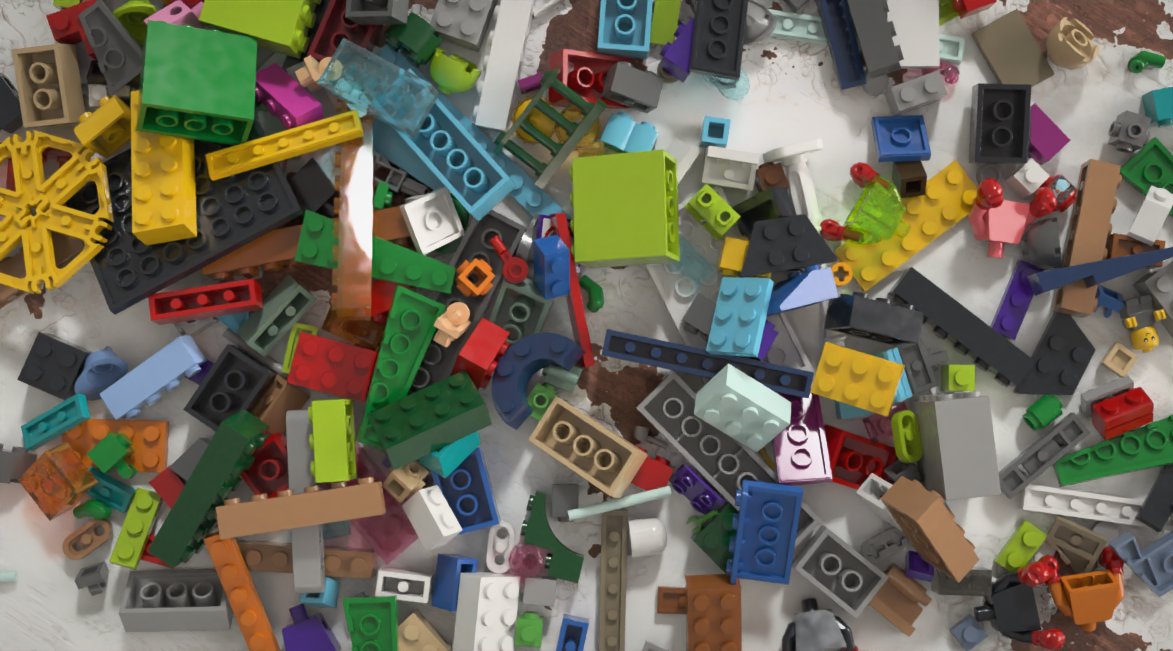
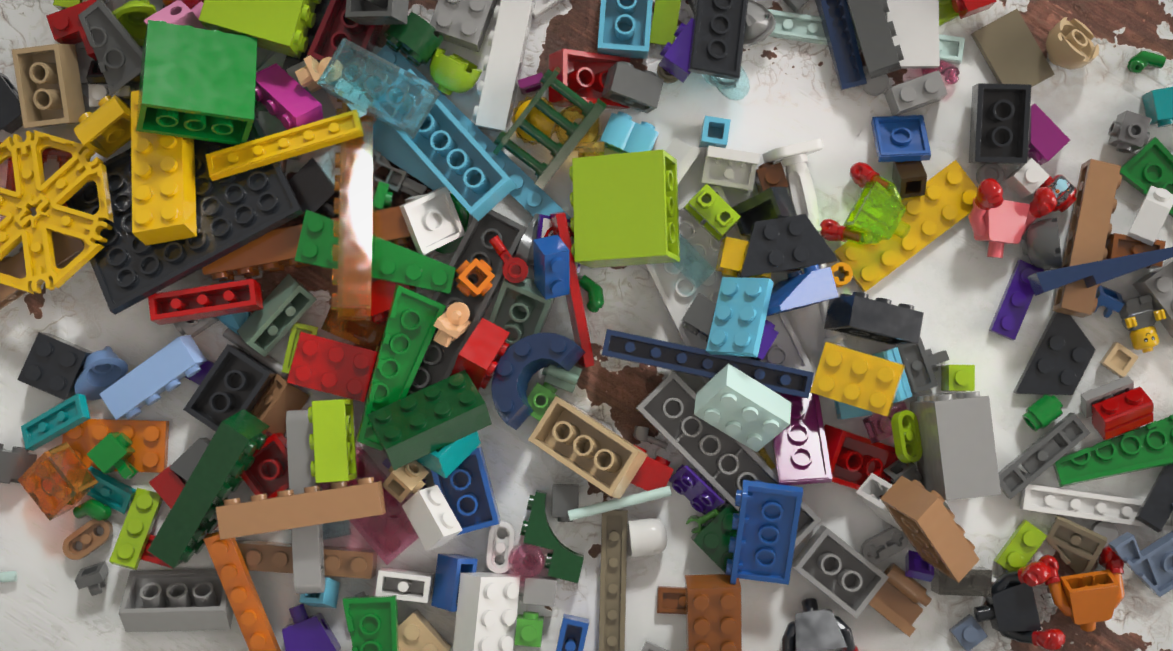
black brick [888,267,1036,387] -> none

